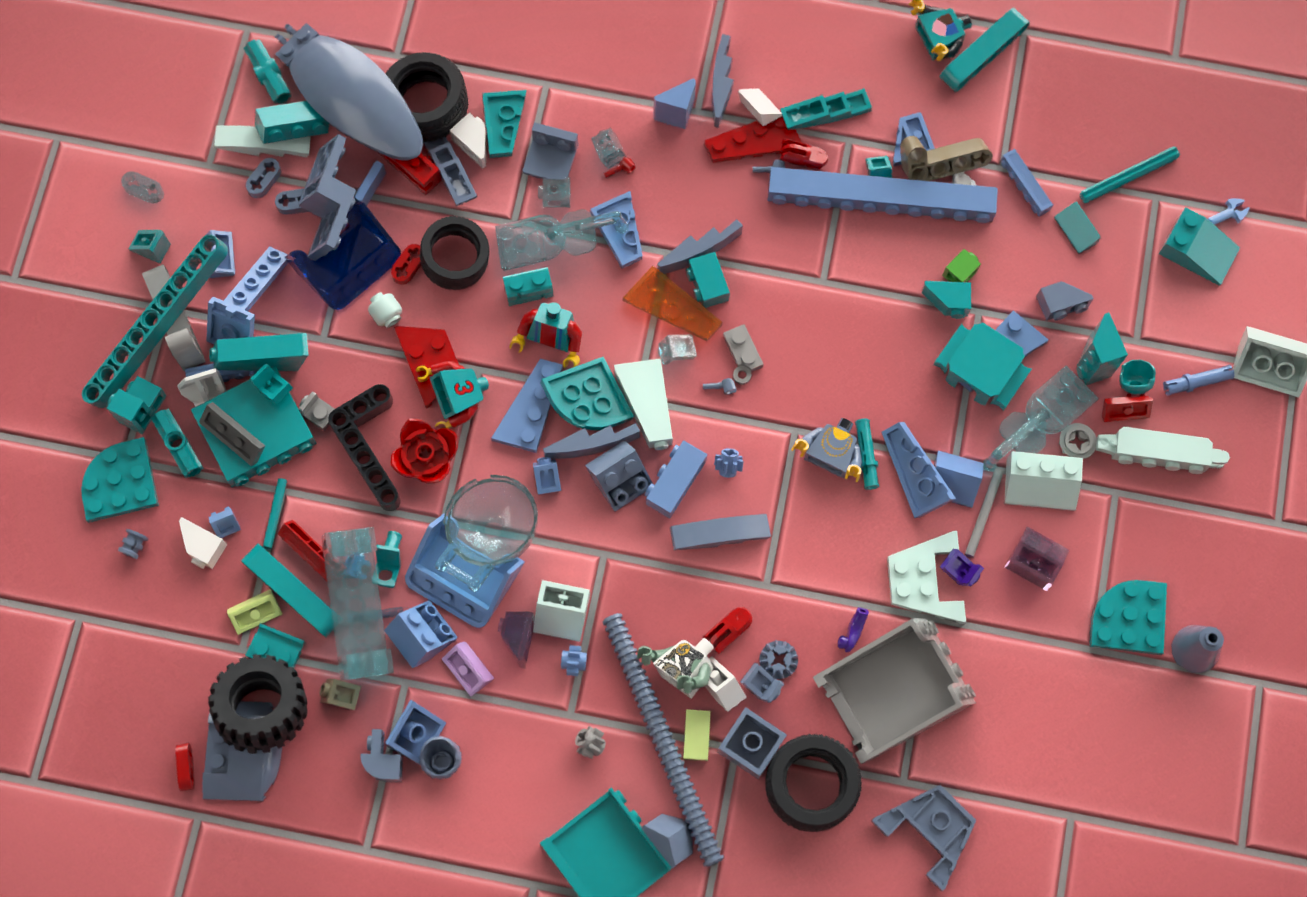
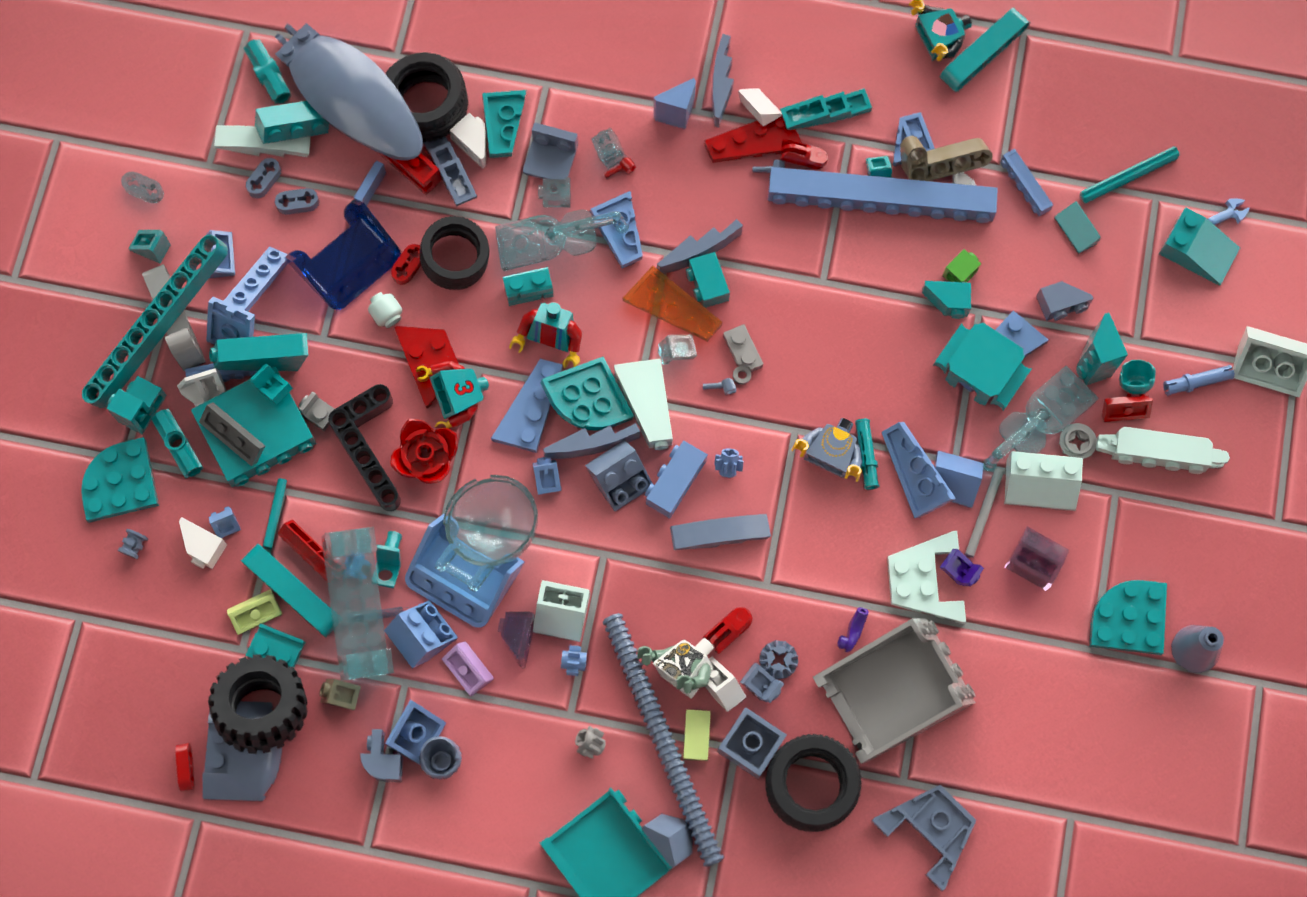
sand blue bracket [298,134,356,261] -> none

